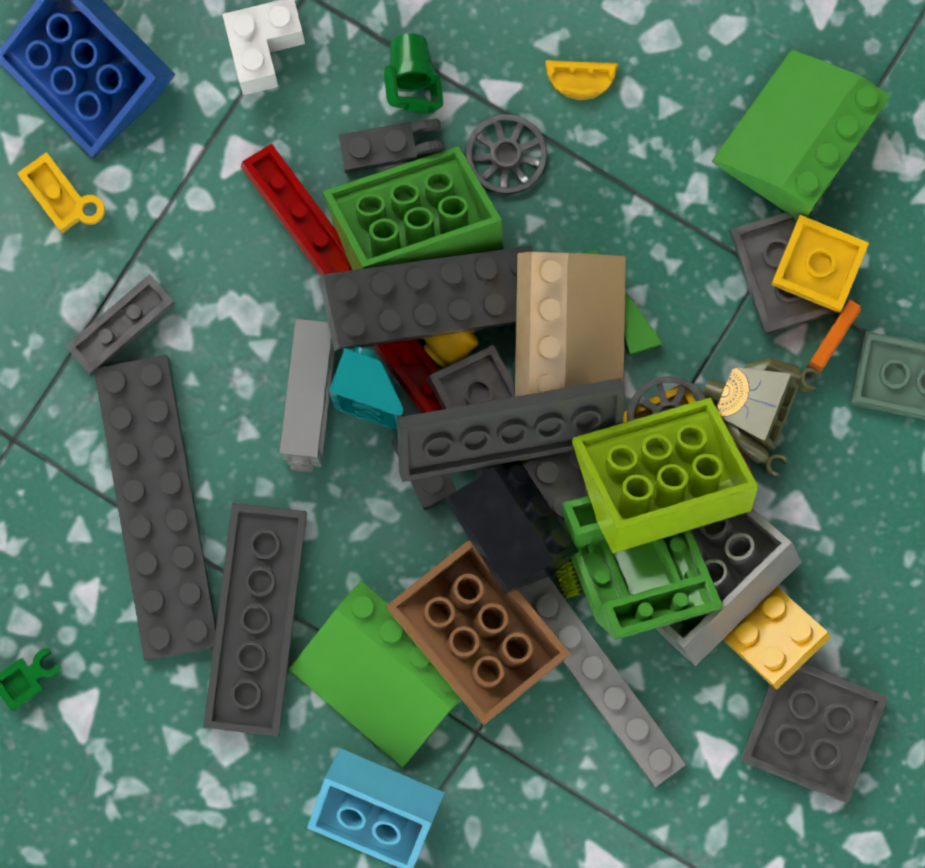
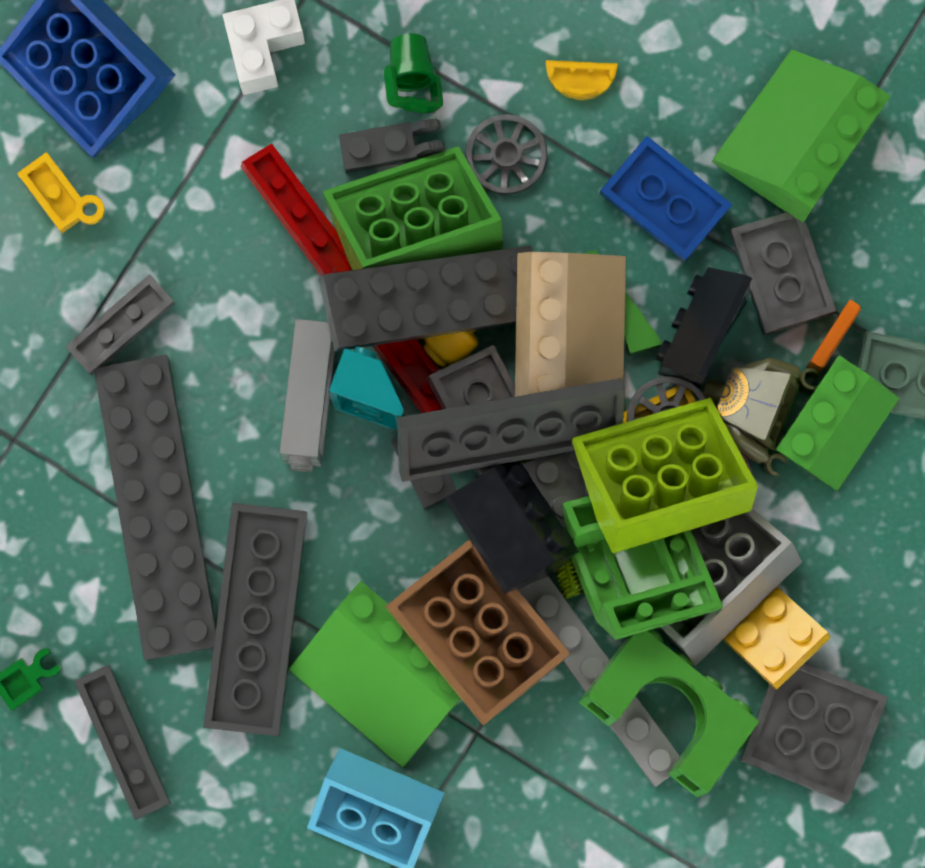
yellow plate [771,215,869,313] -> none
none -> dark grey plate [74,665,171,820]
none -> bright green arch [579,629,759,798]
none -> blue plate [600,136,732,263]
none -> black slope [655,267,752,388]
none -> bright green slope [775,355,900,491]

